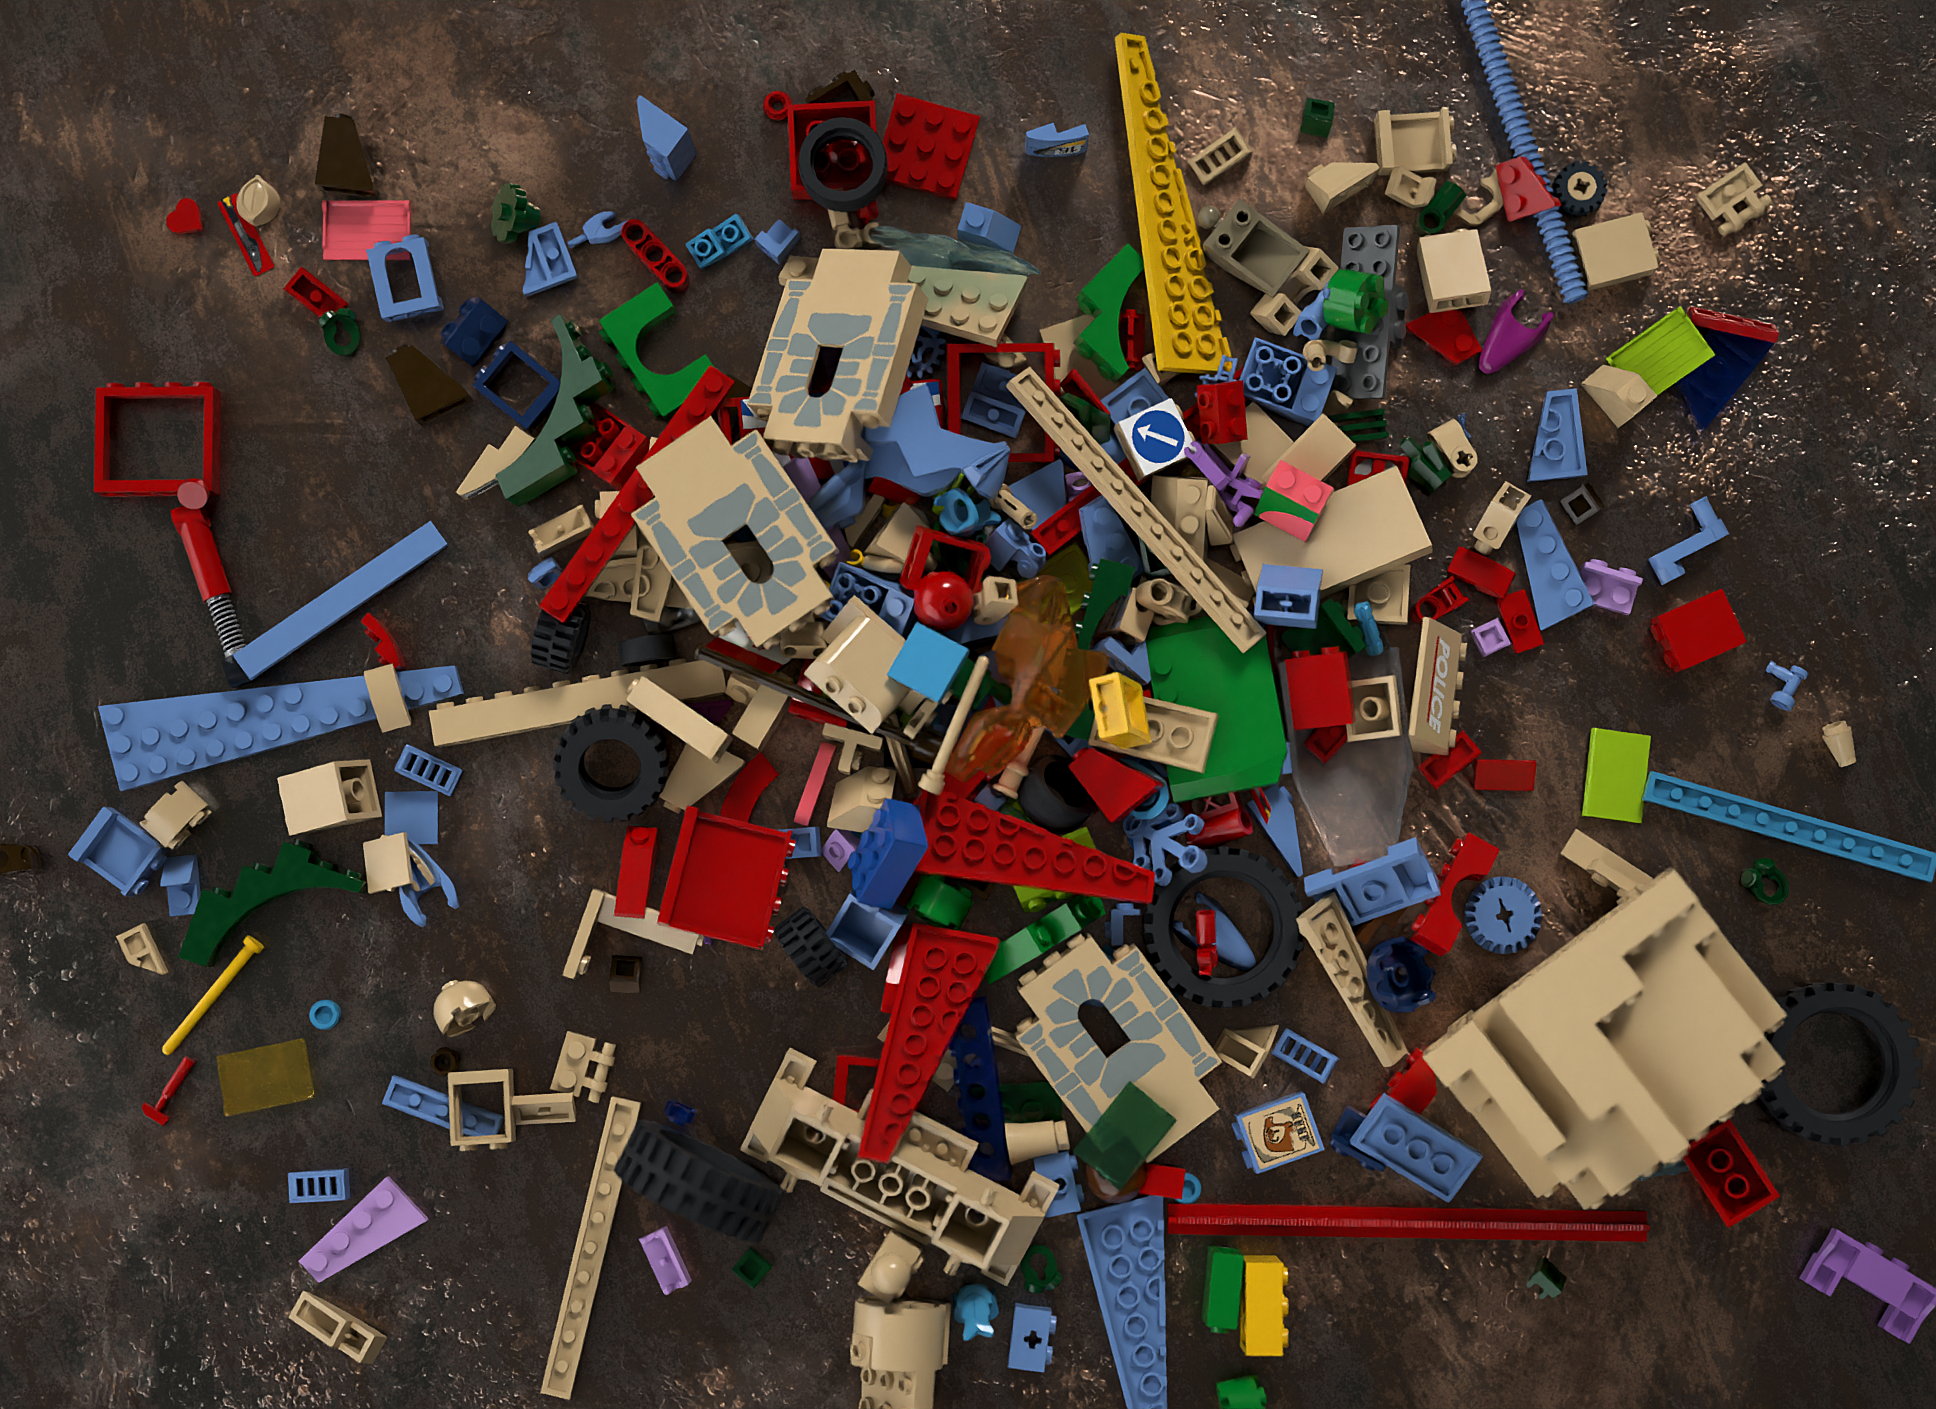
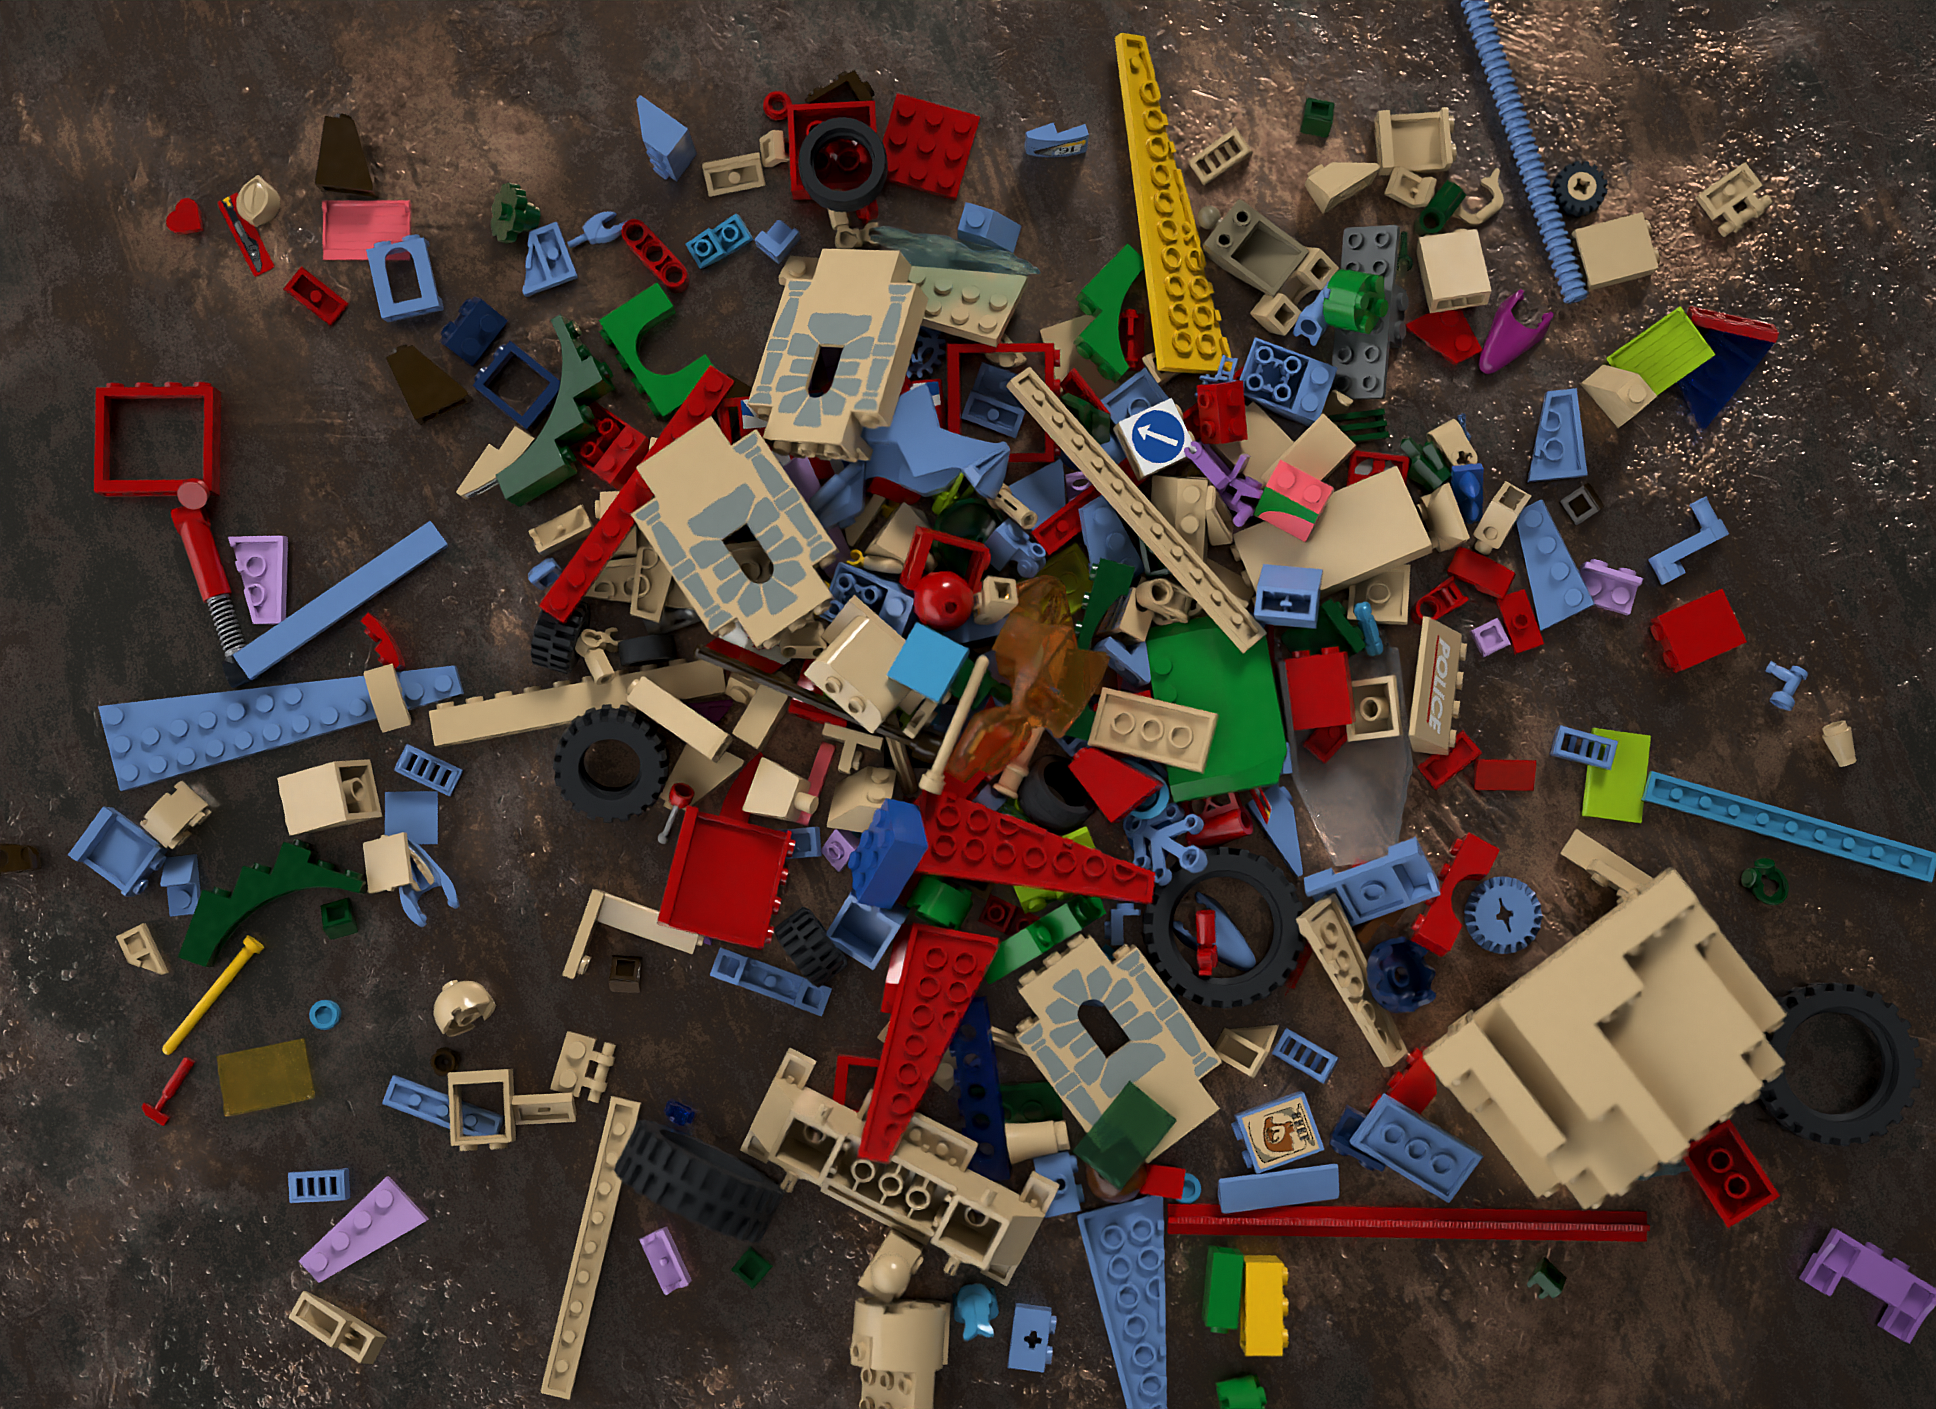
dark green piece [318,308,360,356] -> none
red slope [614,825,658,919] -> none
dark azure hair [934,488,1002,537] -> none
dark green piece [1021,1244,1062,1294] -> none
yellow window [1089,672,1152,749] -> none
tan piece [1303,339,1358,371] -> none
red wing [1495,156,1561,222] -> none
none -> lavender wing [228,536,288,625]
none -> dark green slope [320,897,358,940]
none -> tan bar [575,627,623,685]
none -> red hinge [658,783,695,844]
none -> tan slope [703,153,766,197]
none -> medium blue slope [710,947,832,1017]
none -> tan torso [742,757,819,822]
none -> tan tile [760,130,790,167]
none -> red slope [978,894,1041,937]
none -> medium blue slope [1218,1164,1340,1214]
none -> red piece [1284,939,1314,996]
none -> clear green hand [1396,231,1413,271]
none -> tan slope [1416,483,1470,552]
none -> blue tile [1451,463,1484,524]
none -> medium blue slope [1549,725,1618,770]

